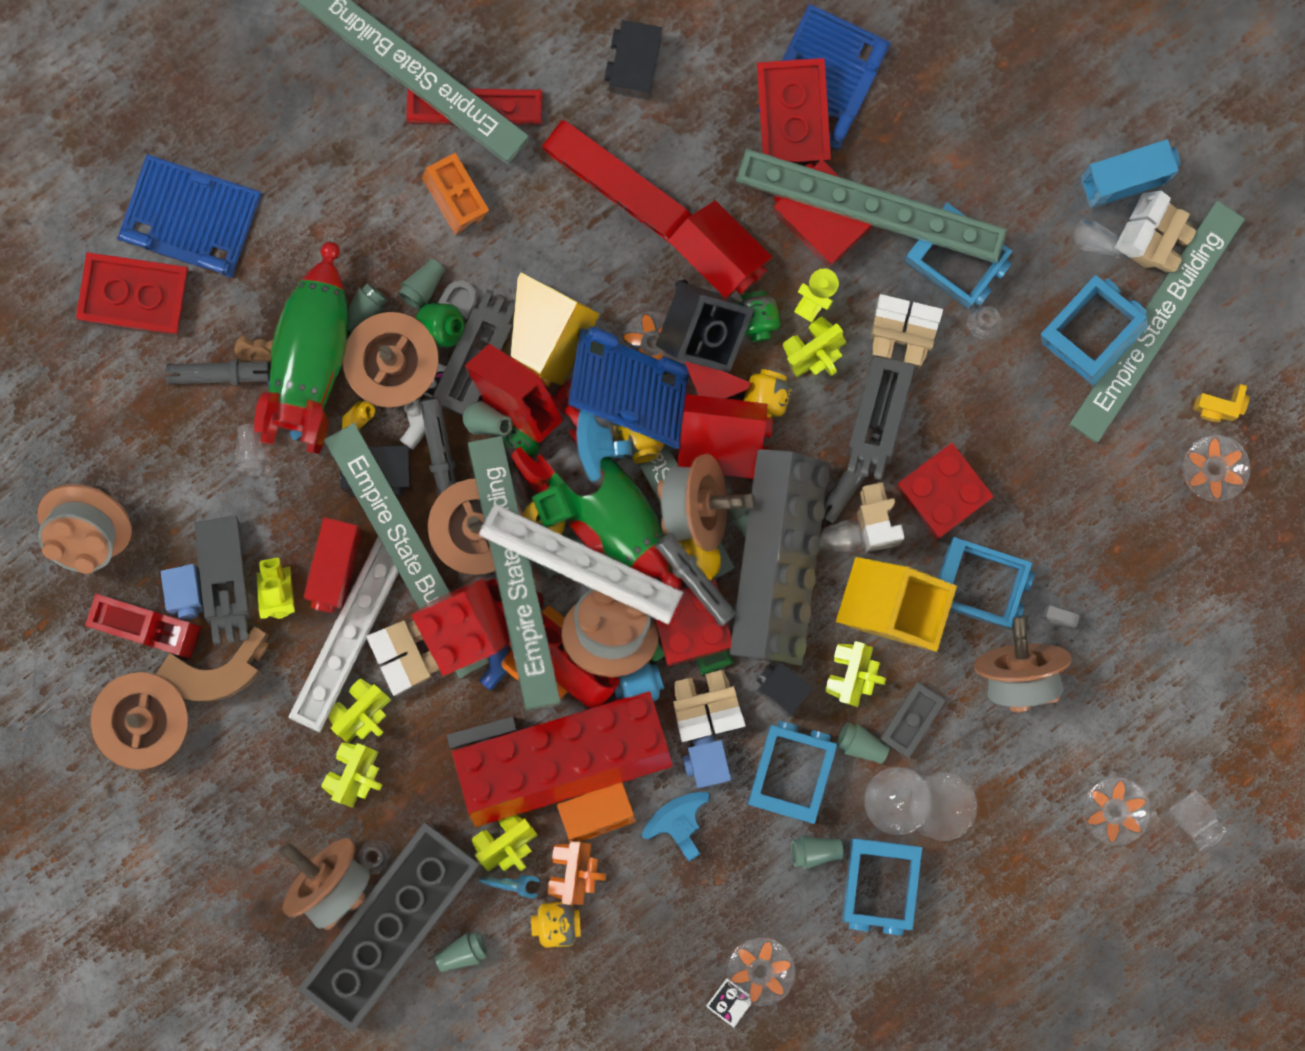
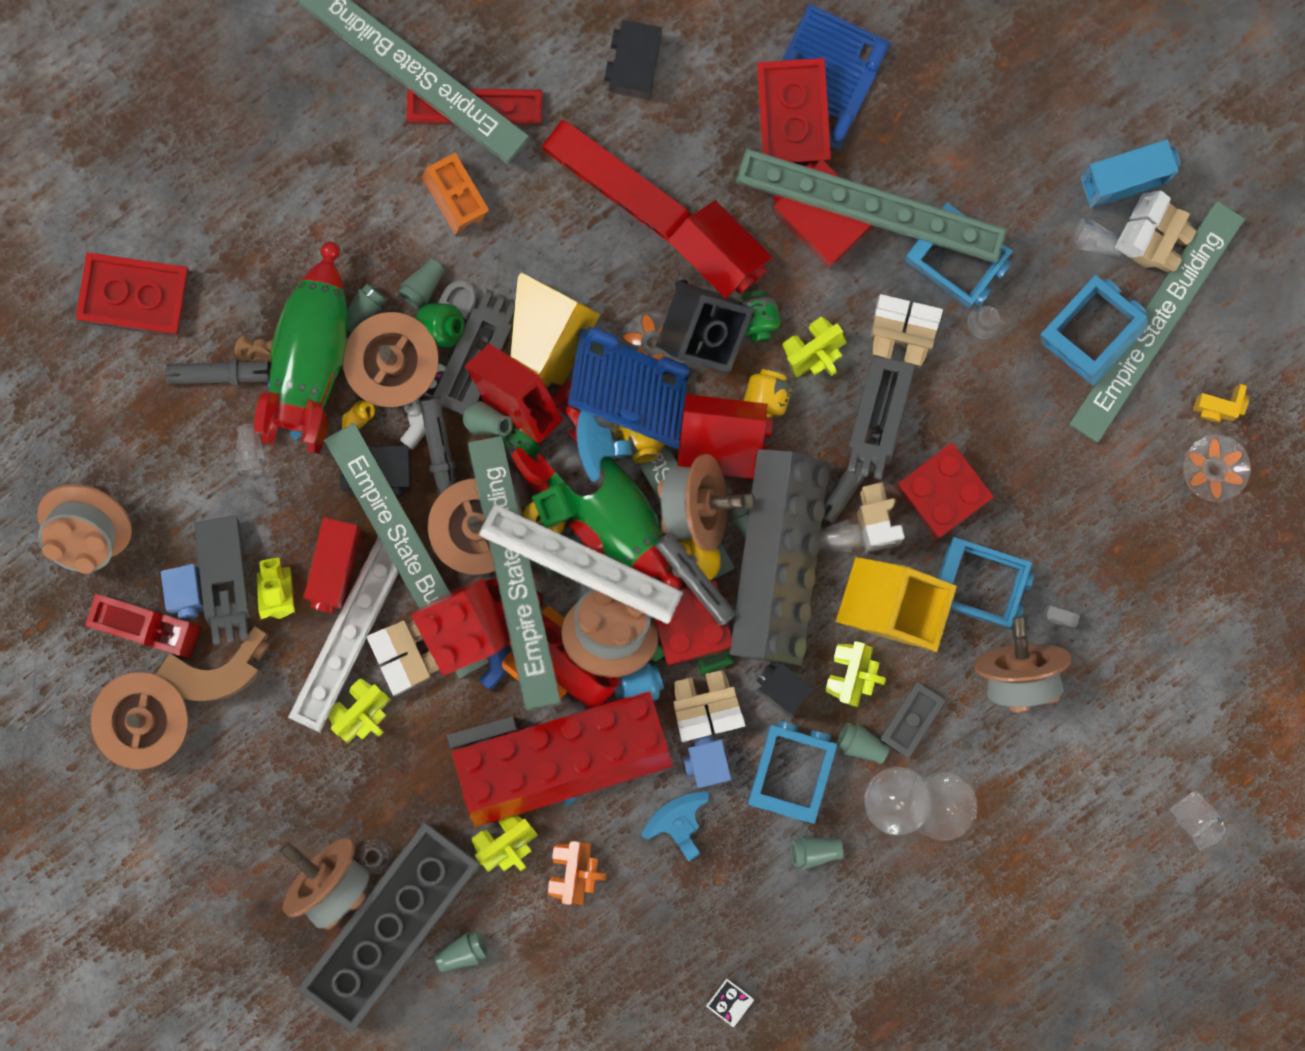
blue window [117,154,262,278] -> none
neon yellow hips [321,742,383,808] -> none
dark azure piece [478,875,540,899] -> none
yellow head [531,902,581,948] -> none
orange hinge [557,783,636,842] -> none
red slope [685,361,752,399] -> none
clear dish [727,937,796,1007] -> none
neon yellow hips [794,269,839,322] -> none
dark azure window [841,838,922,936] -> none
clear dish [1083,778,1151,846] -> none

